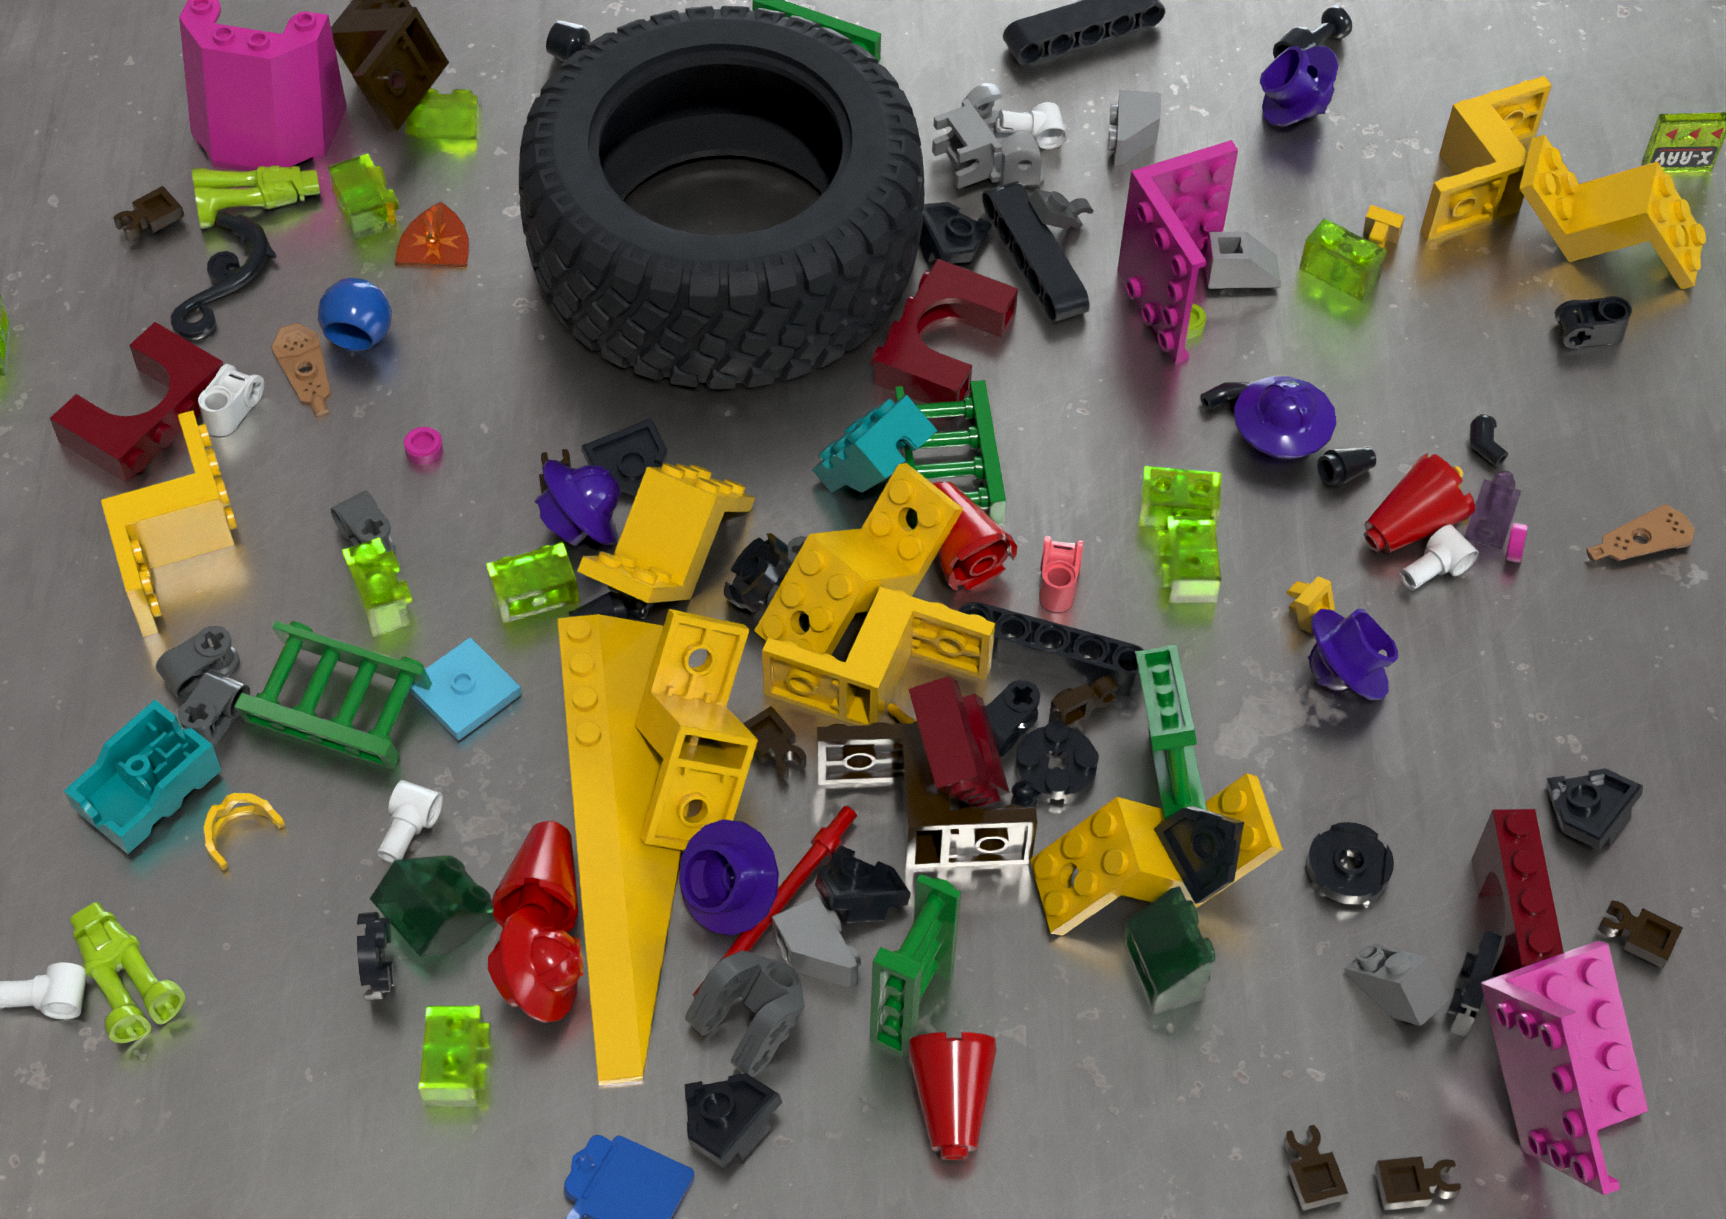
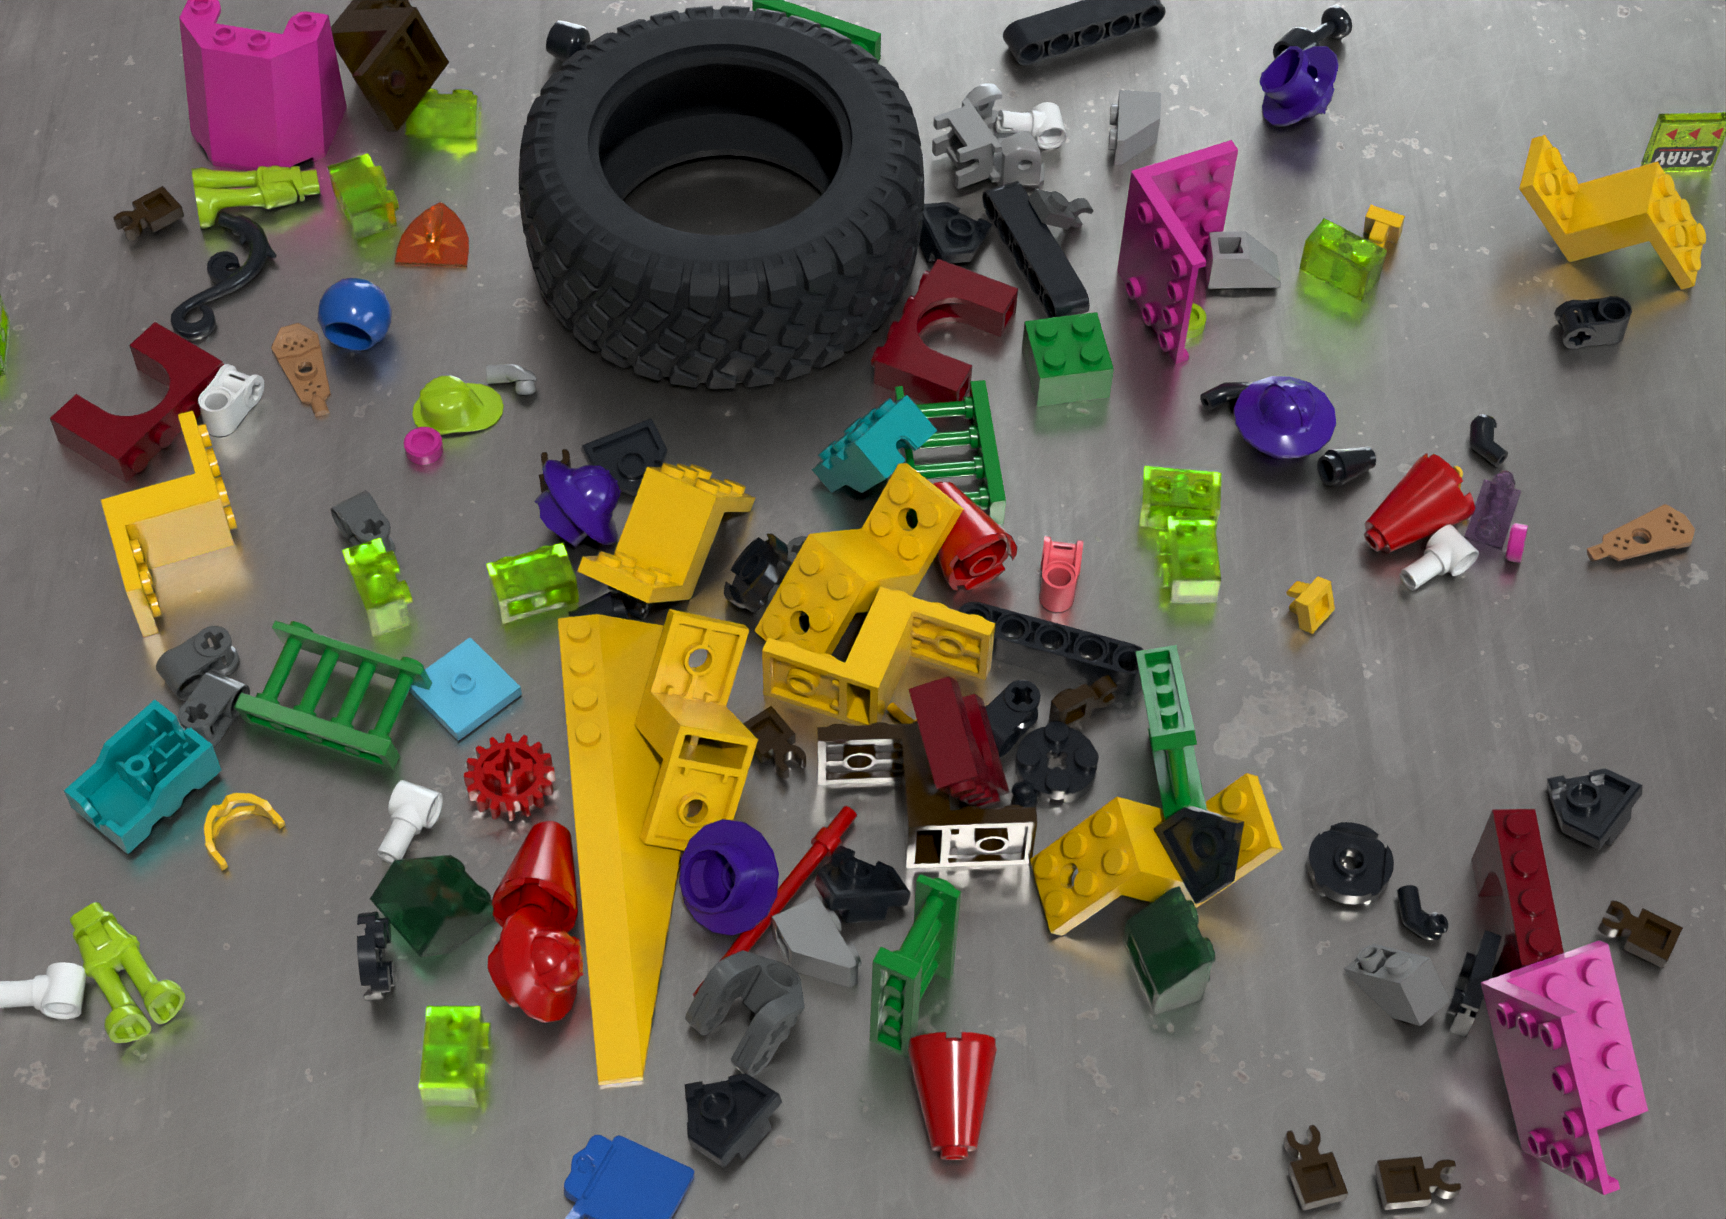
dark purple helmet [1307,608,1398,700] -> none
yellow bracket [1420,76,1552,241] -> none
none -> lime piece [412,375,504,435]
none -> red gear [464,733,556,821]
none -> light grey arm [486,364,537,395]
none -> green brick [1022,312,1114,407]
none -> black arm [1397,885,1448,941]

